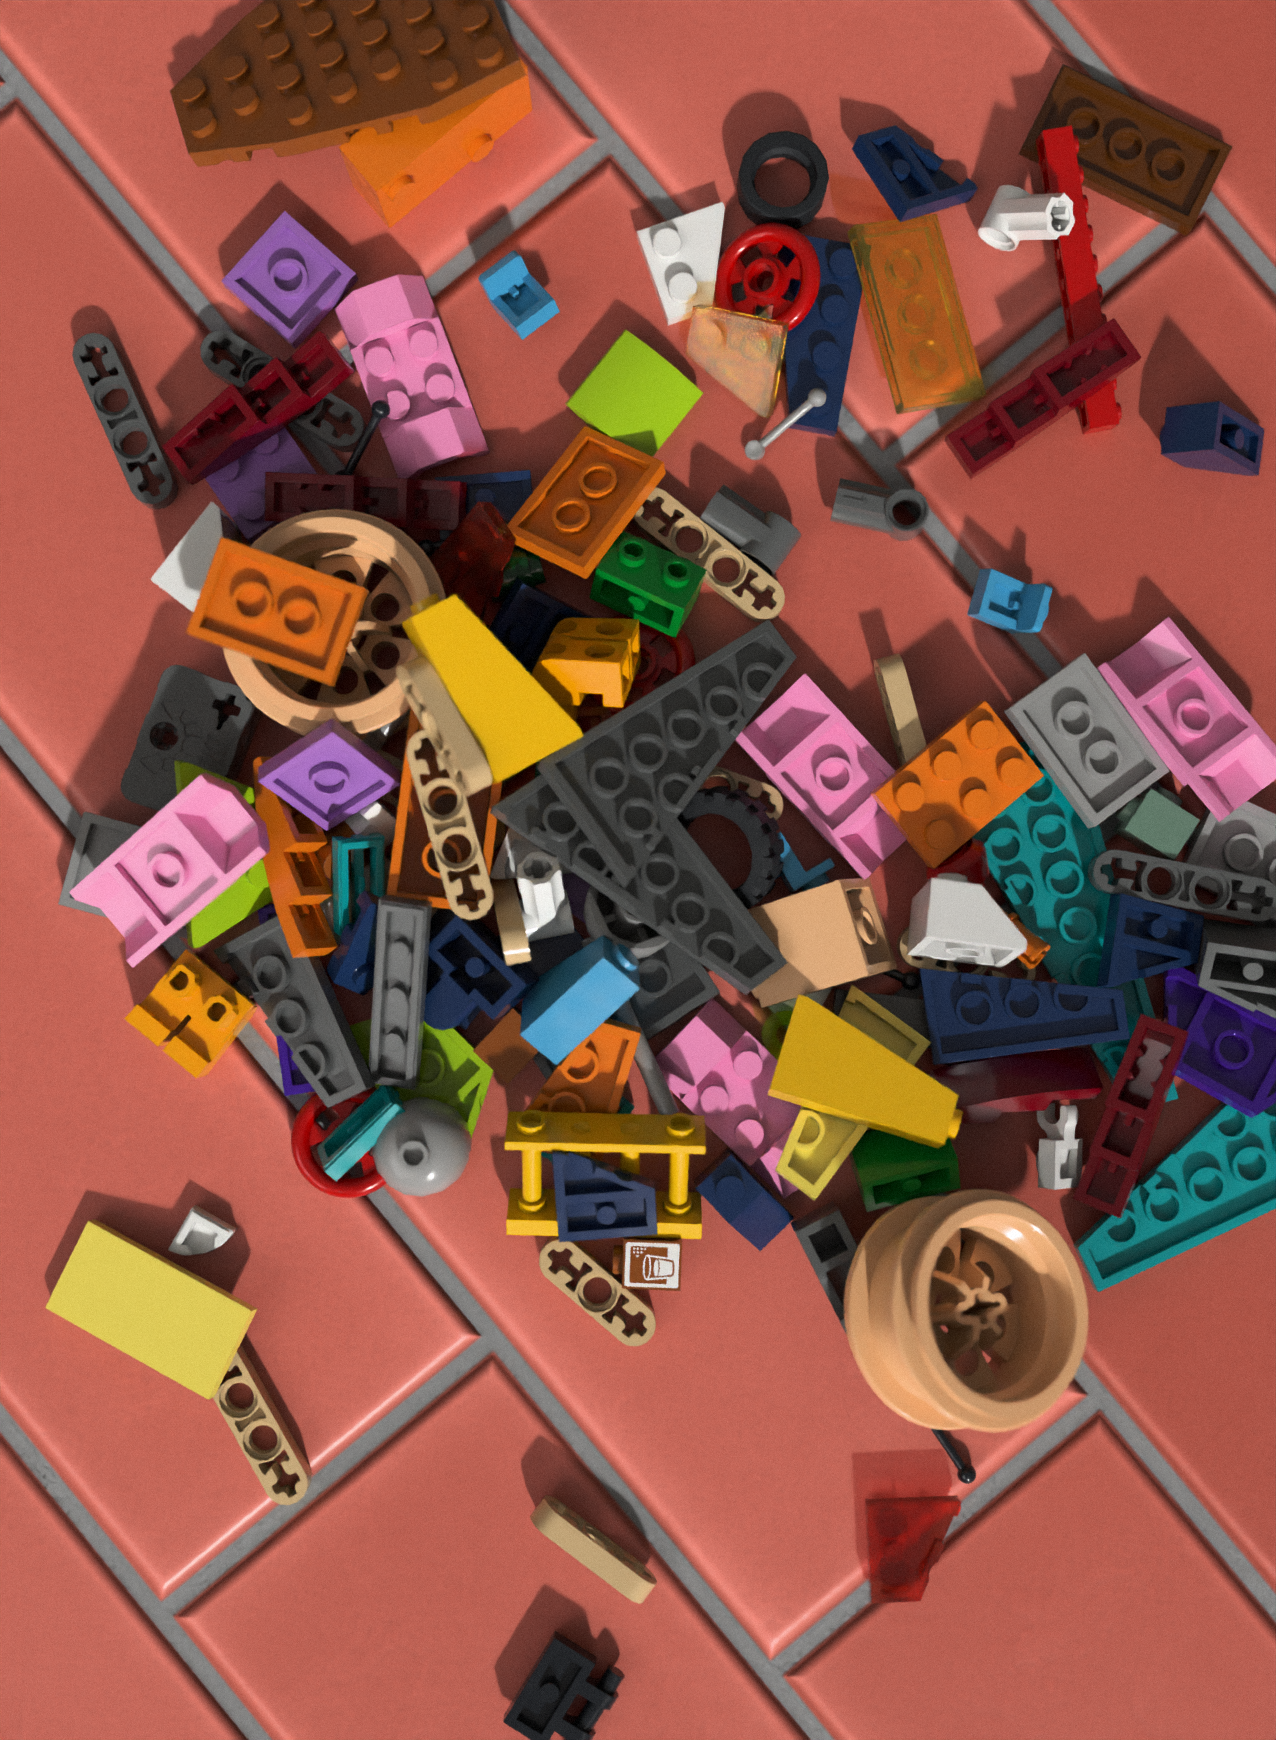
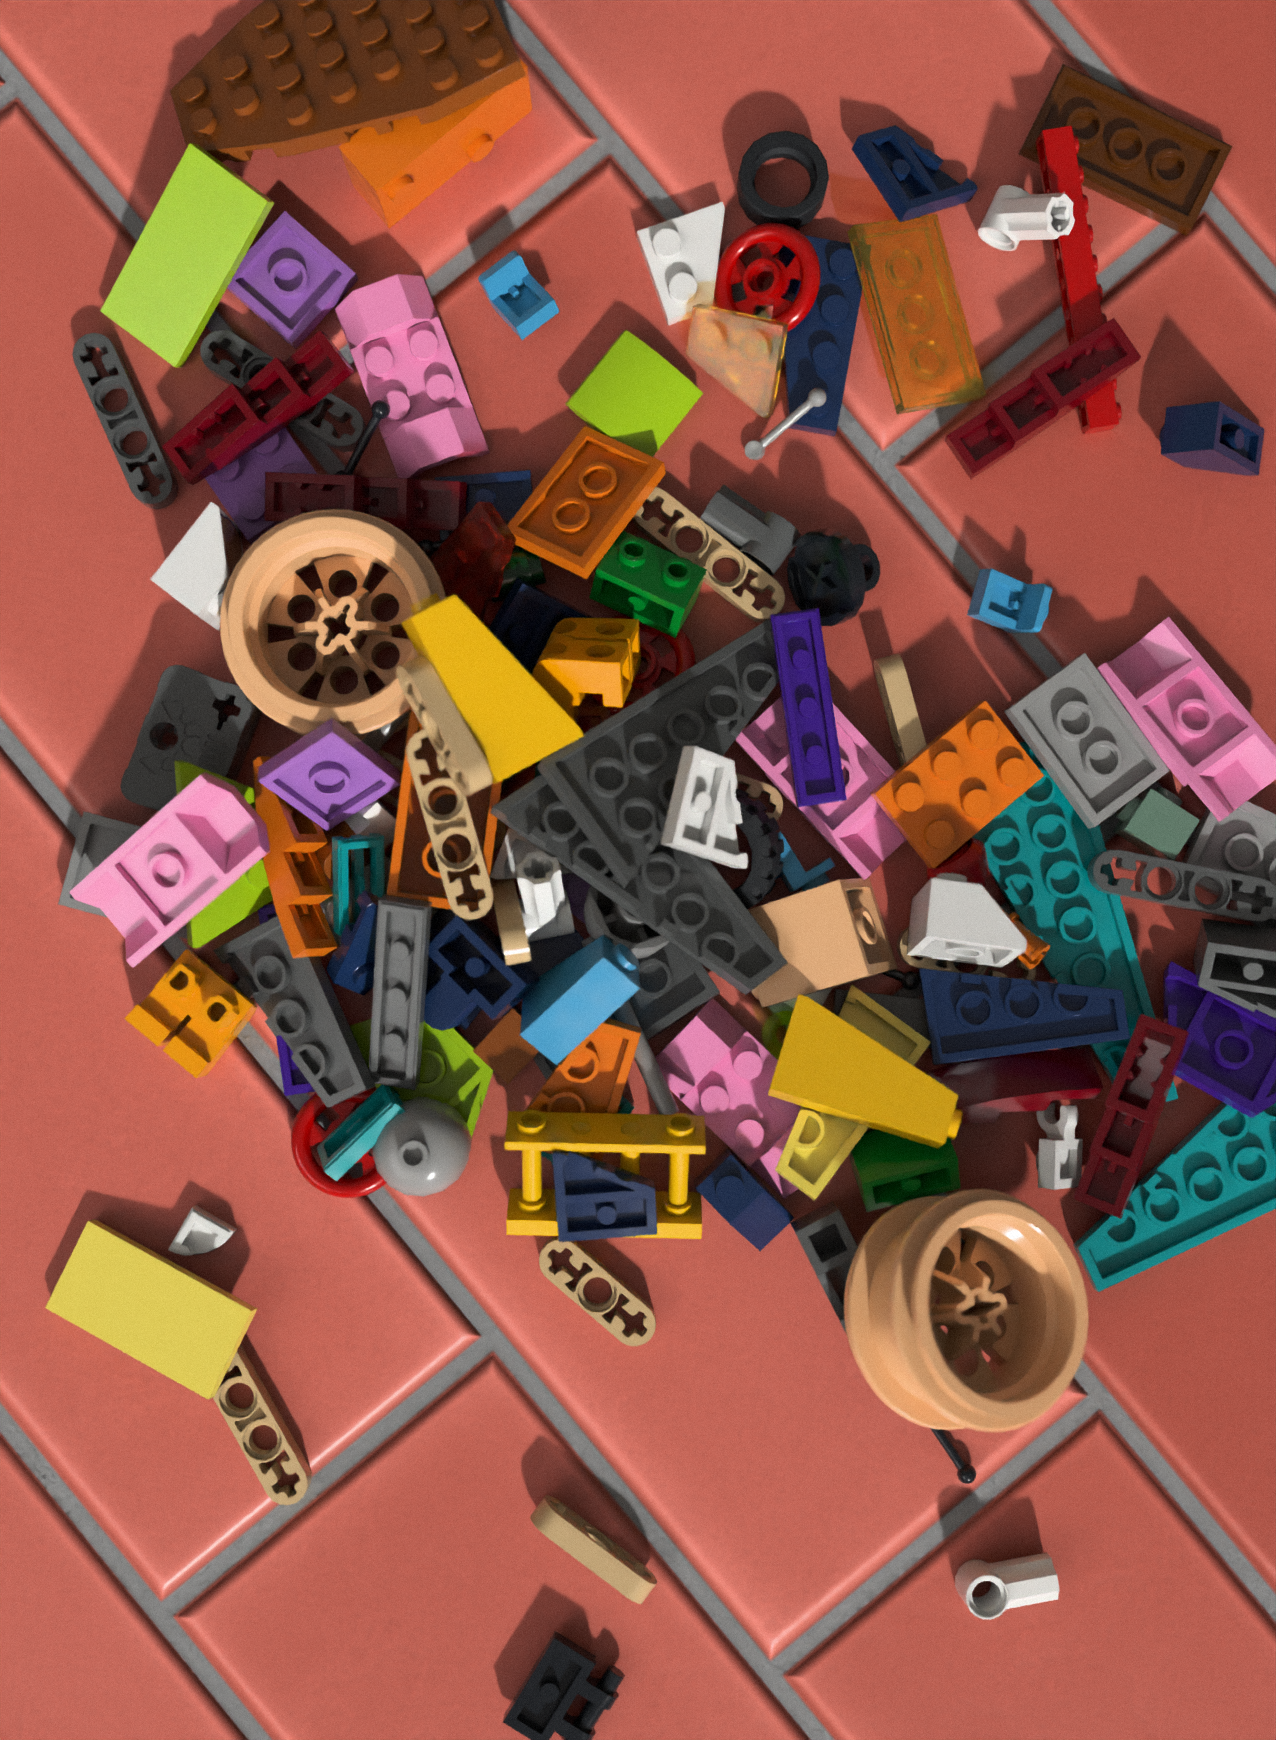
orange plate [186,537,368,687] -> none
dark orange brick [613,1237,682,1291] -> none
dark grey piece [830,478,929,541] -> none
clear red wing [865,1495,961,1603] -> none
dark blue wing [1097,893,1204,988] -> none
none -> lime tile [100,143,275,368]
none -> white wing [660,746,748,869]
none -> dark purple tile [770,608,847,808]
none -> black tile [787,529,880,626]
none -> white piece [955,1553,1060,1620]

